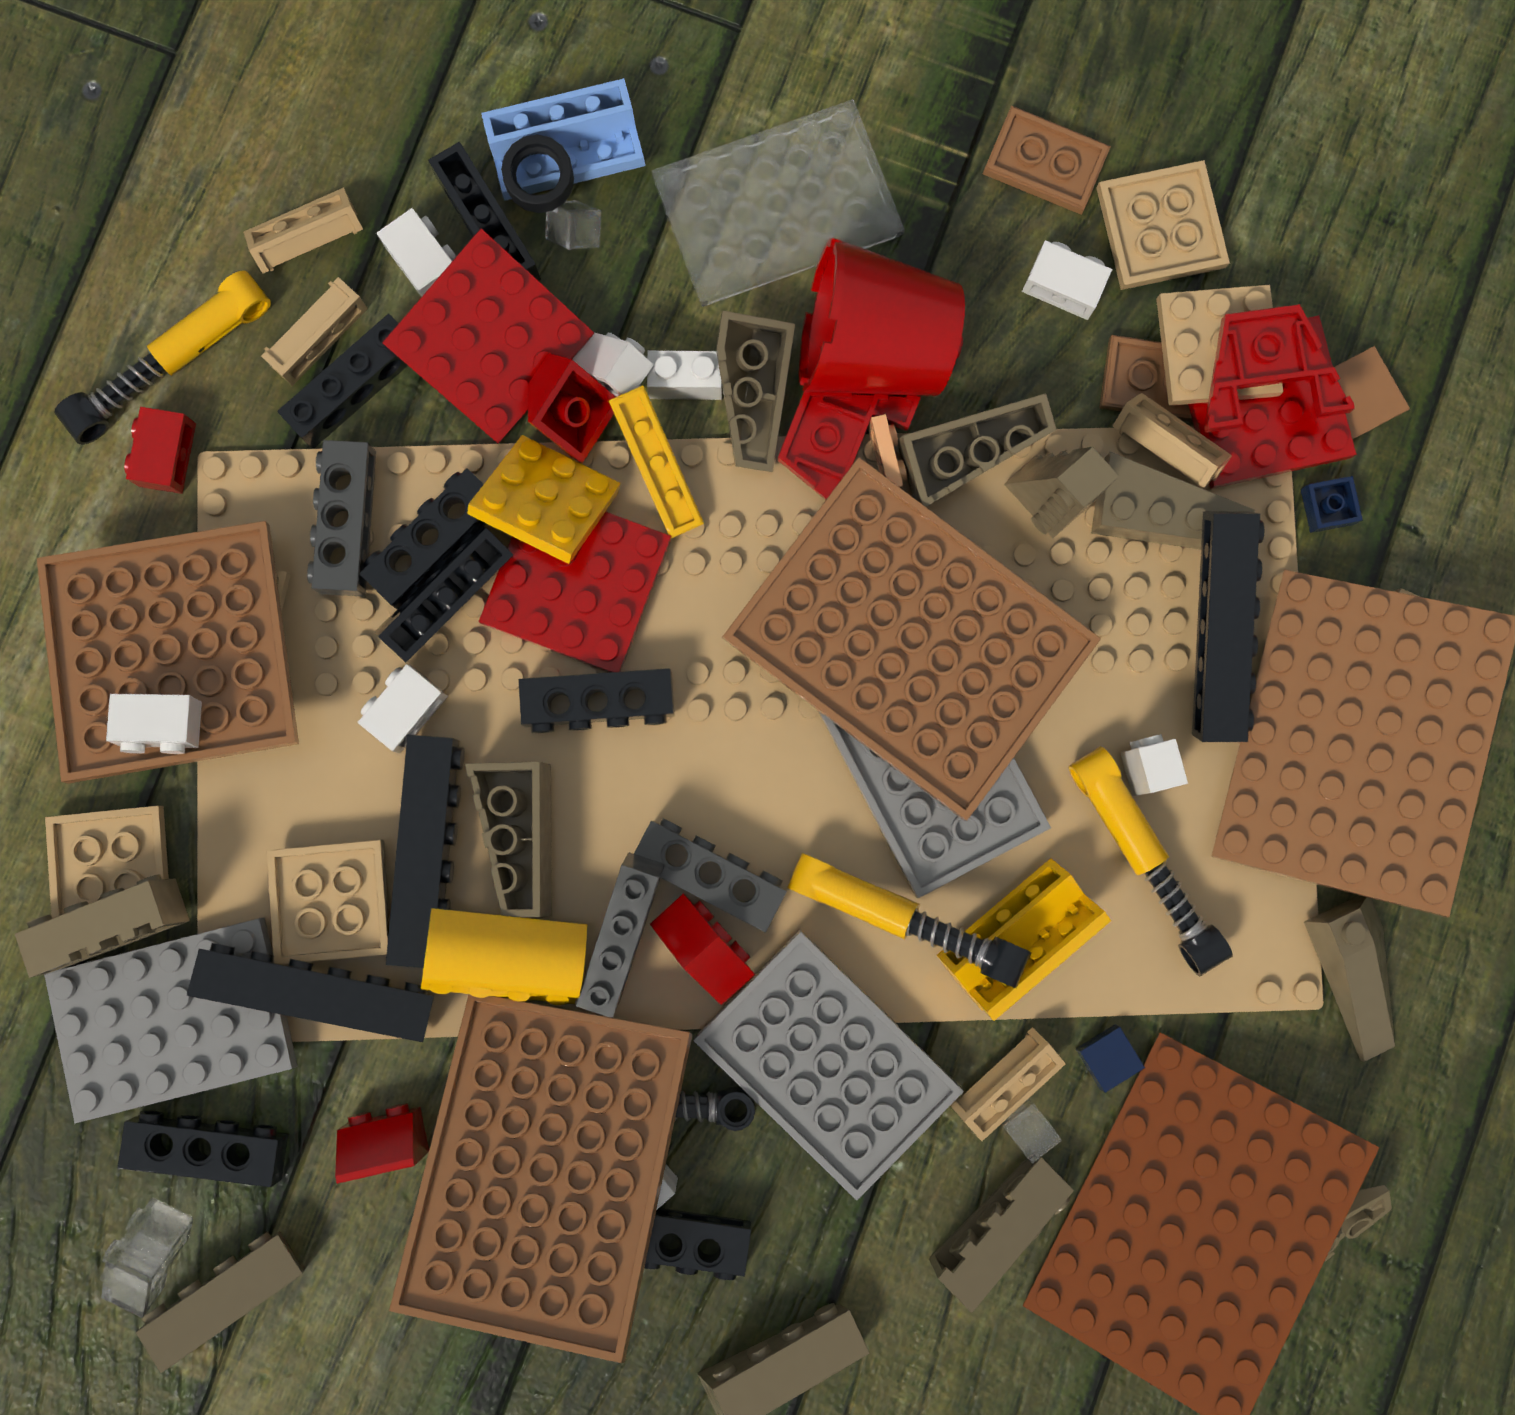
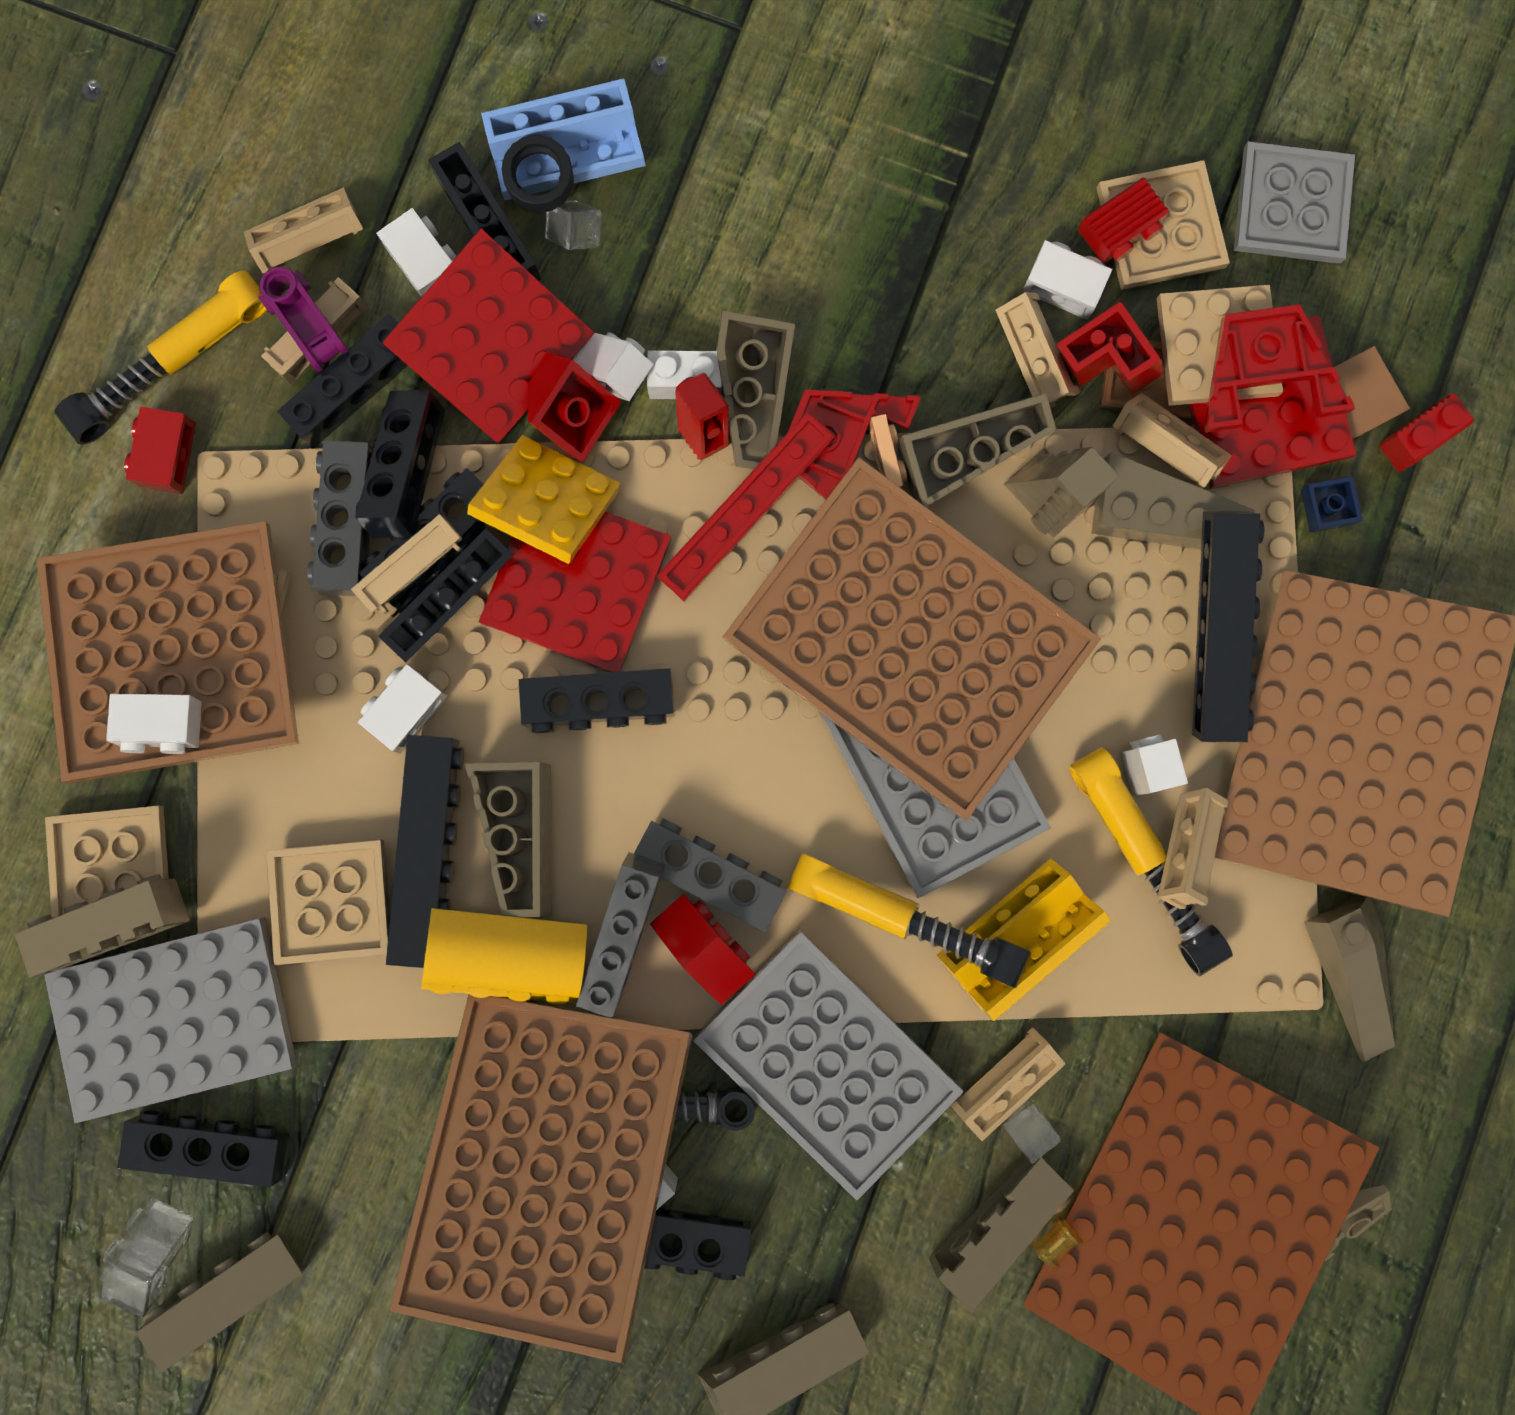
black brick [186,943,434,1042] -> none
red slope [335,1103,429,1184] -> none
yellow tile [608,385,704,539] -> none
clear plate [651,99,905,307] -> none
red cone [799,238,965,396] -> none
medium nougat tile [983,105,1111,215] -> none
dark blue piece [1076,1025,1145,1093] -> none
none -> magenta piece [258,267,349,372]
none -> tan container [351,514,463,614]
none -> black brick [355,389,445,538]
none -> red tile [657,411,836,602]
none -> red brick [675,373,730,460]
none -> tan container [995,292,1080,408]
none -> clear yellow bush [1031,1216,1083,1270]
none -> red brick [1056,301,1164,395]
none -> red brick [1078,177,1169,264]
none -> tan container [1158,788,1229,909]
none -> light grey plate [1234,141,1355,264]
none -> red brick [1380,394,1474,472]

